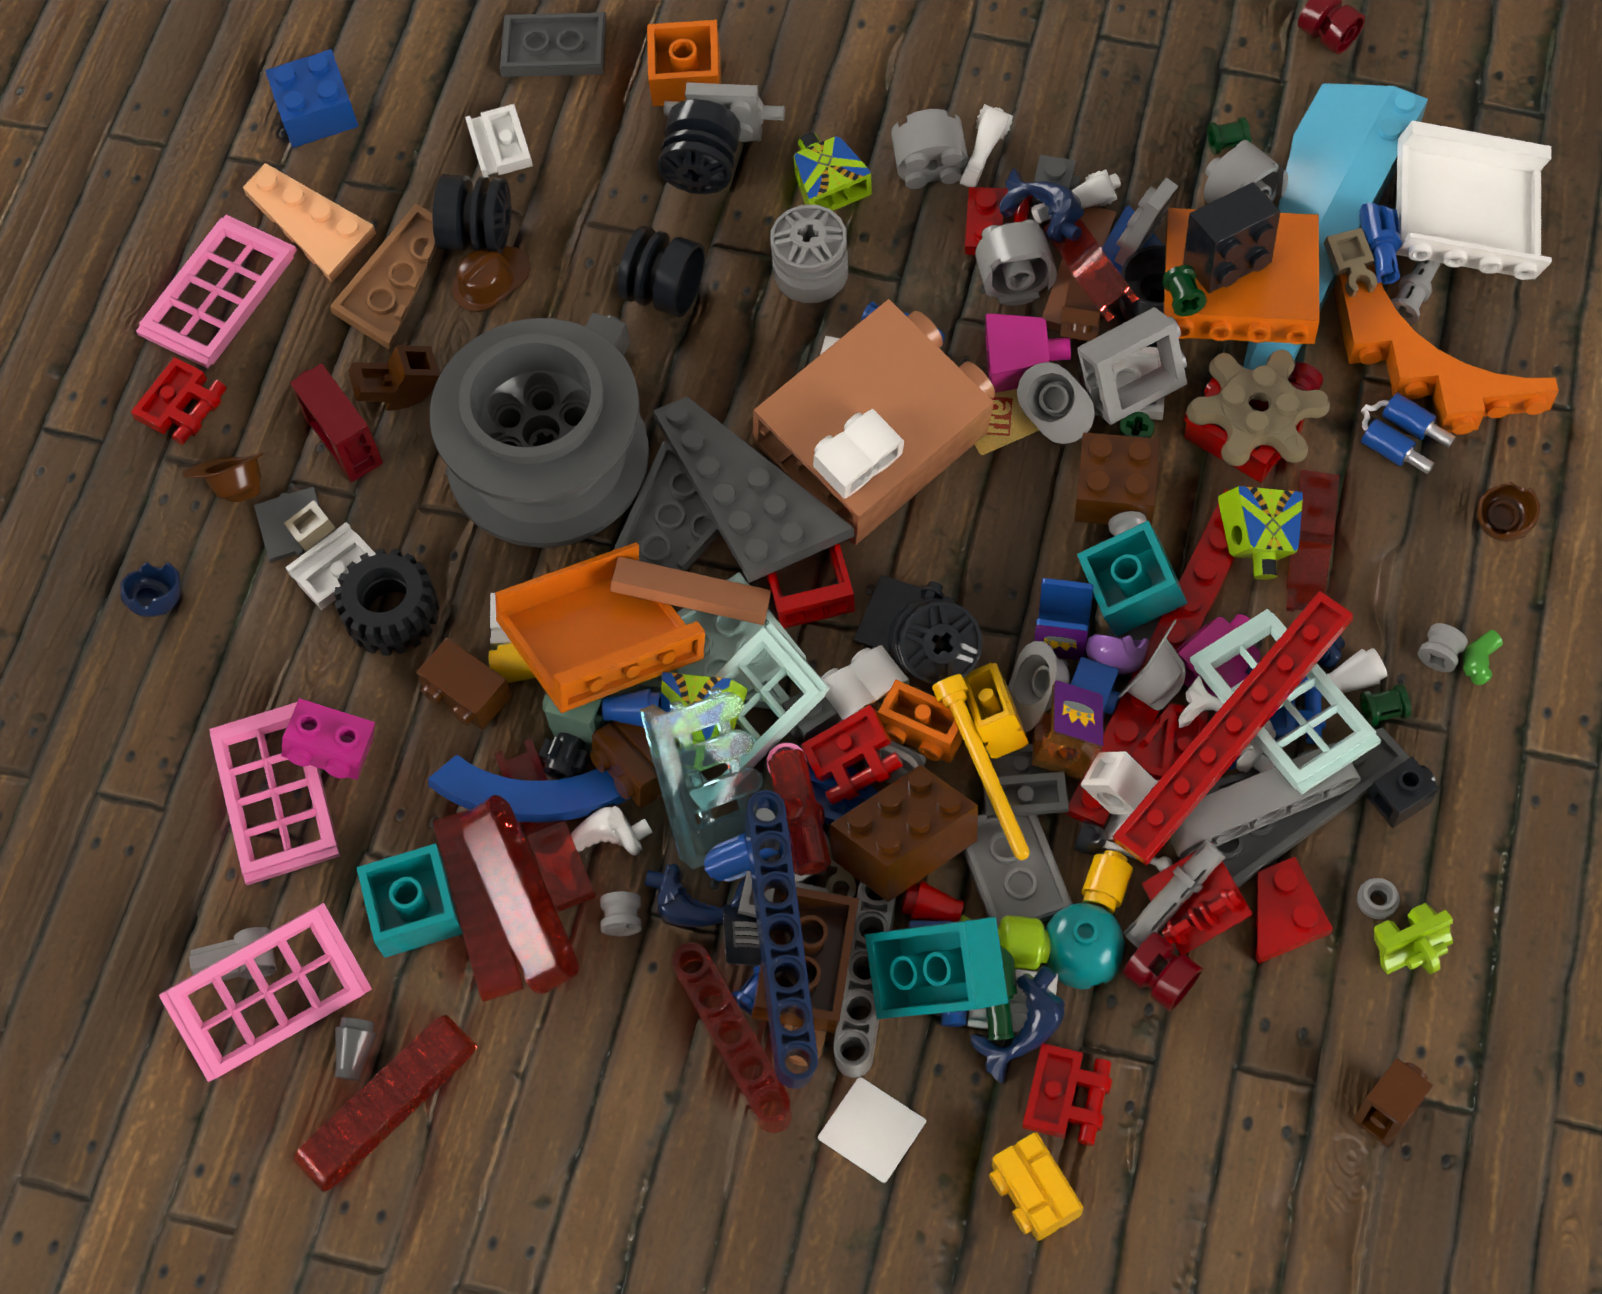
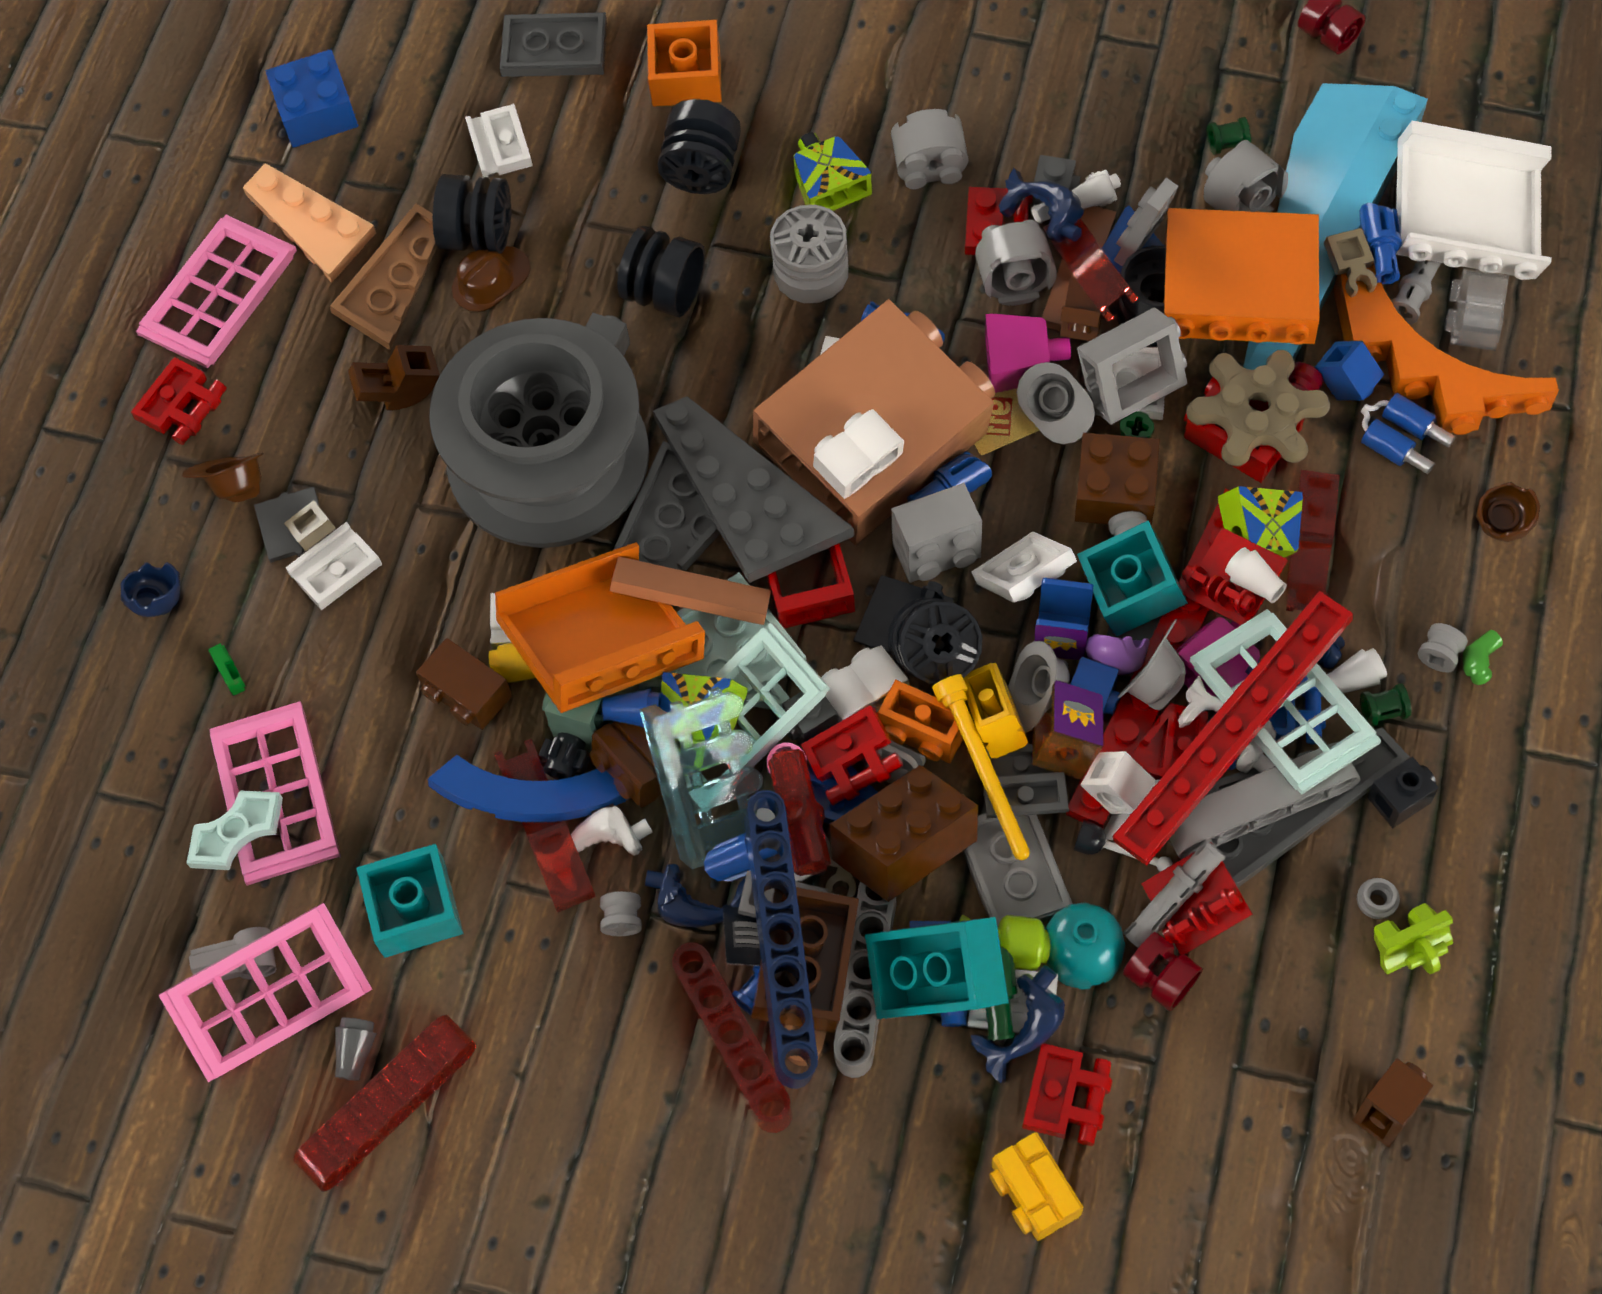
dark pink brick [282,698,375,780] -> none
dark red window [290,363,383,483] -> none
black tyre [334,549,439,656] -> none
clear red beam [433,809,523,1003] -> none
clear red beam [460,795,579,995] -> none
light grey plate [664,83,785,142] -> none
white sticker [818,1077,926,1183] -> none
red cone [900,880,964,922] -> none
white animal [960,104,1013,187] -> none
yellow brick [1081,850,1133,914] -> none
dark green bush [1162,265,1207,317] -> none
black brick [1183,182,1281,293] -> none
red wing [1256,857,1333,964] -> none
none -> light aqua tile [186,790,283,870]
none -> green tile [208,643,246,696]
none -> light grey brick [891,483,982,583]
none -> blue arm [907,451,992,502]
none -> white plate [971,531,1077,603]
none -> red hinge [1182,528,1288,625]
none -> white cone [1225,547,1287,603]
none -> blue brick [1315,341,1384,401]
none -> clear brick [1445,268,1509,351]

